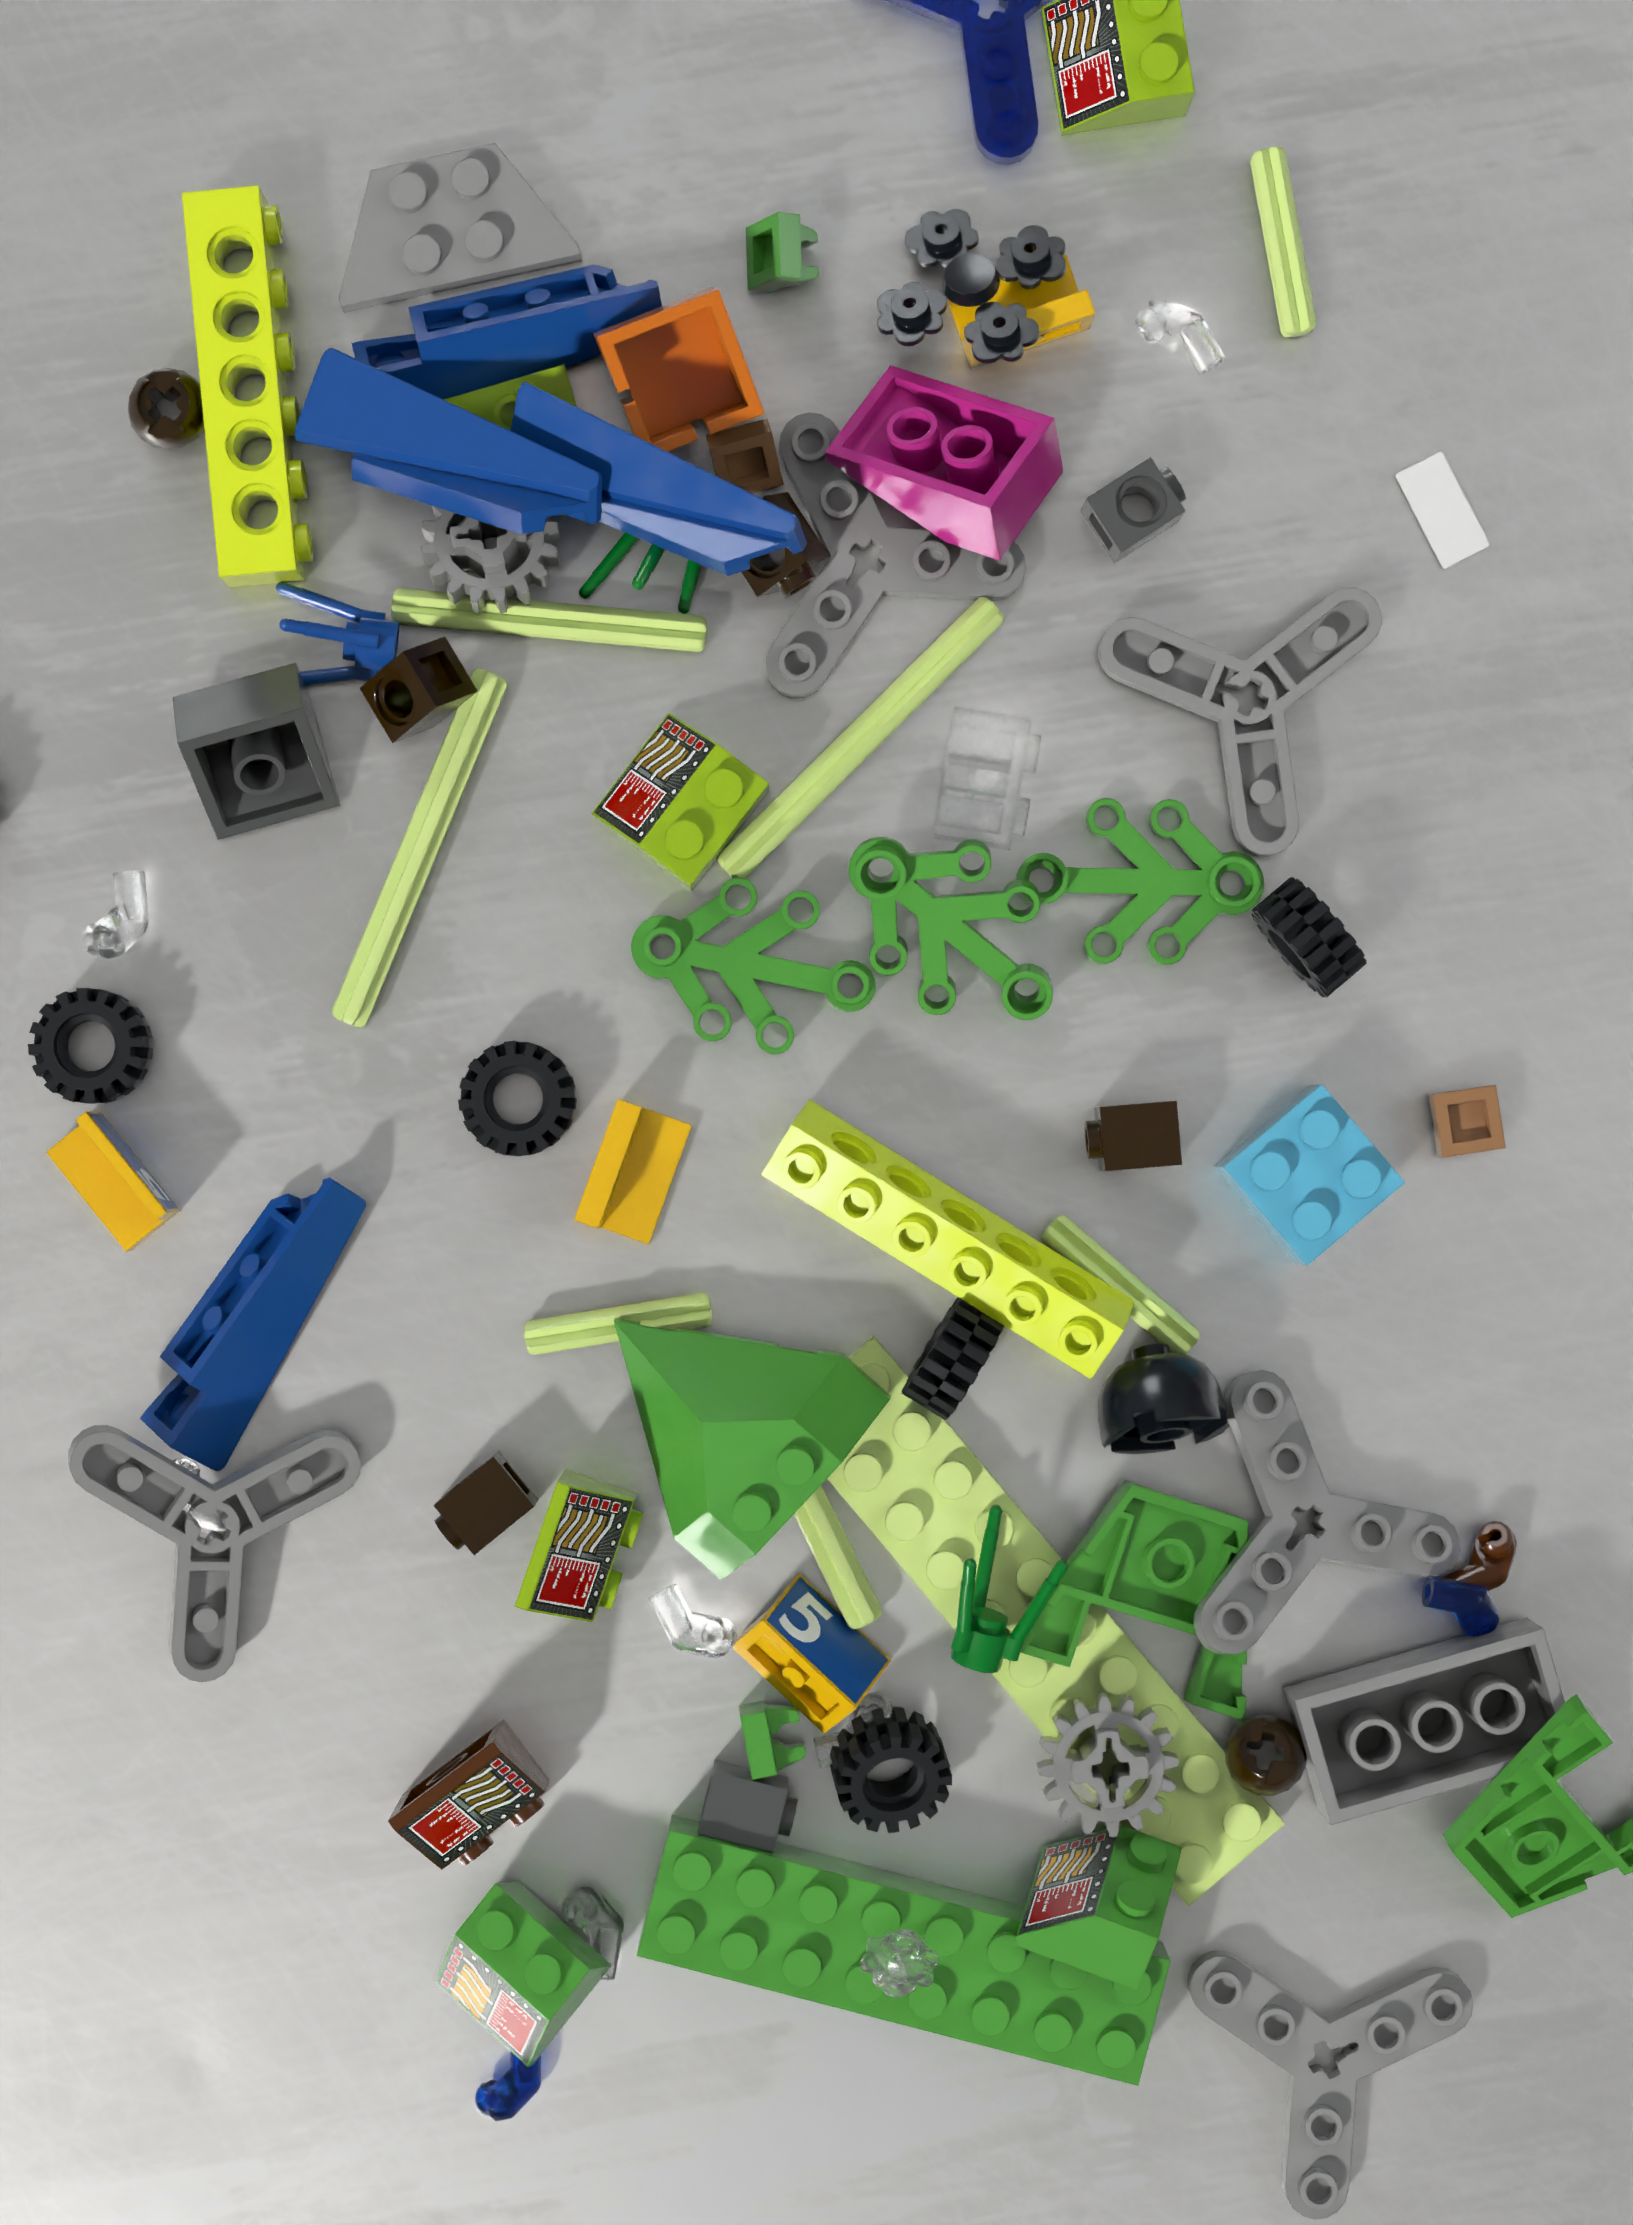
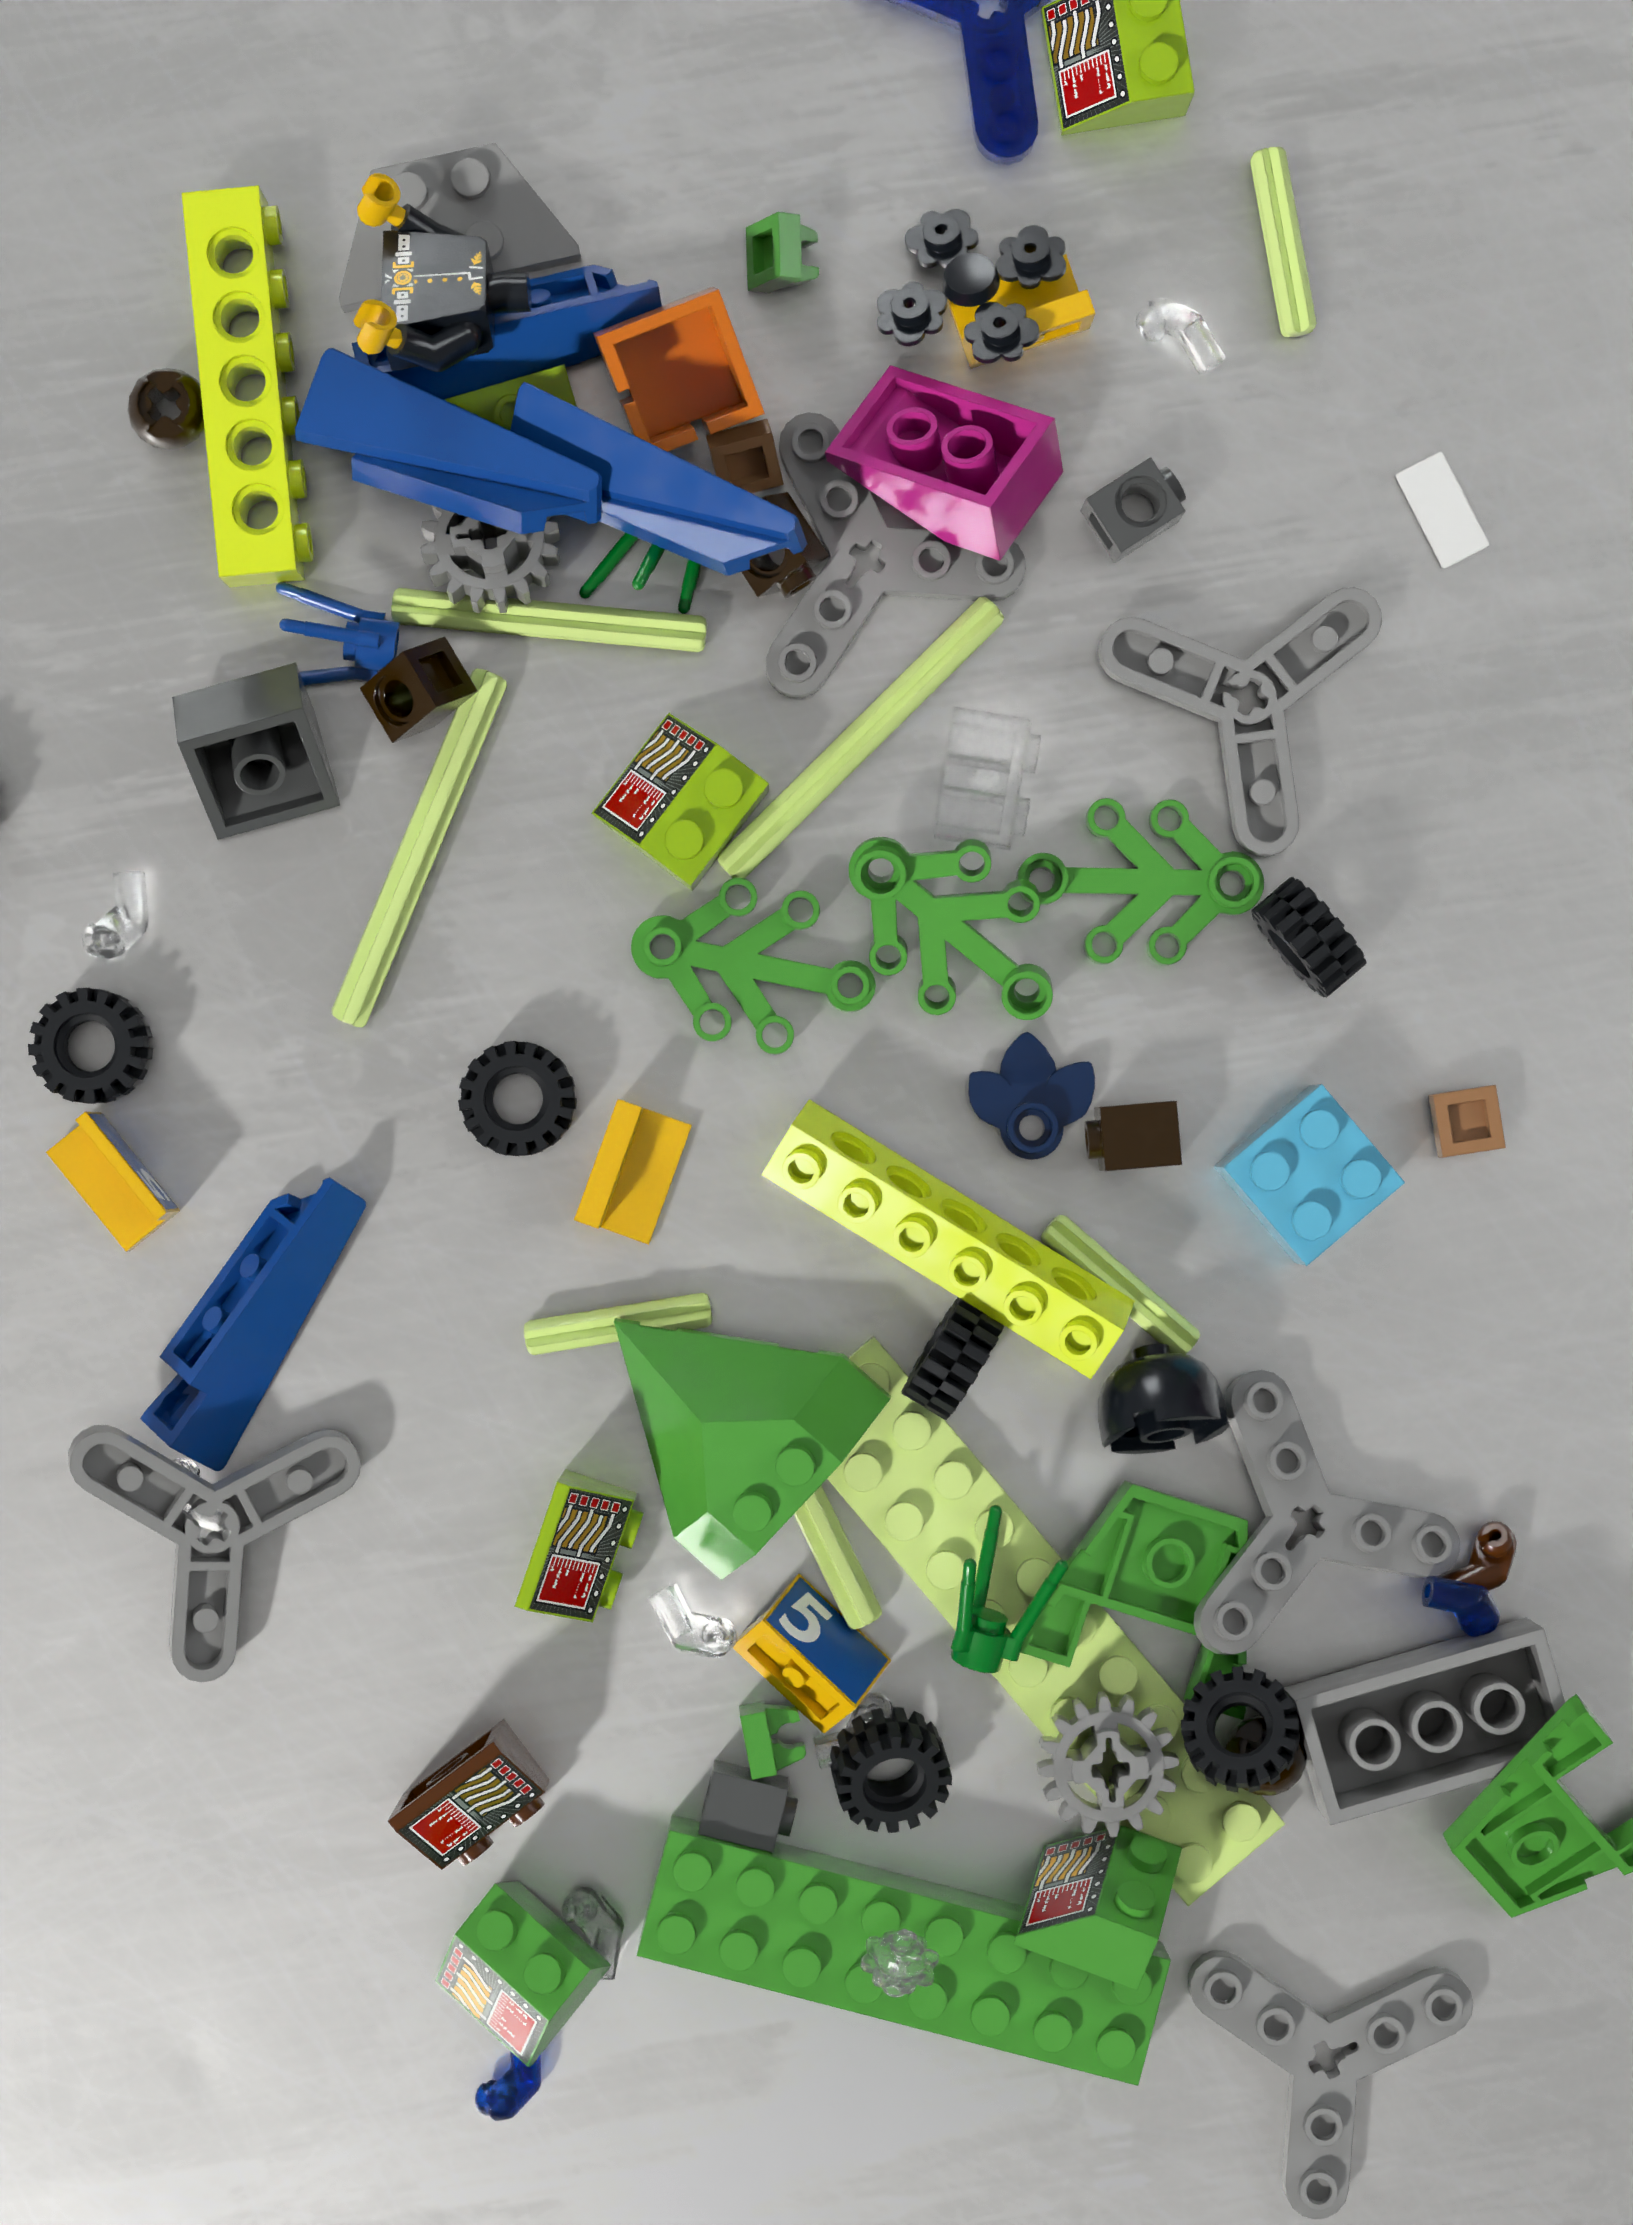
dark brown brick [433,1451,539,1555] -> none
none -> black torso [353,173,532,372]
none -> dark blue plate [968,1032,1095,1160]
none -> black tyre [1181,1666,1300,1793]

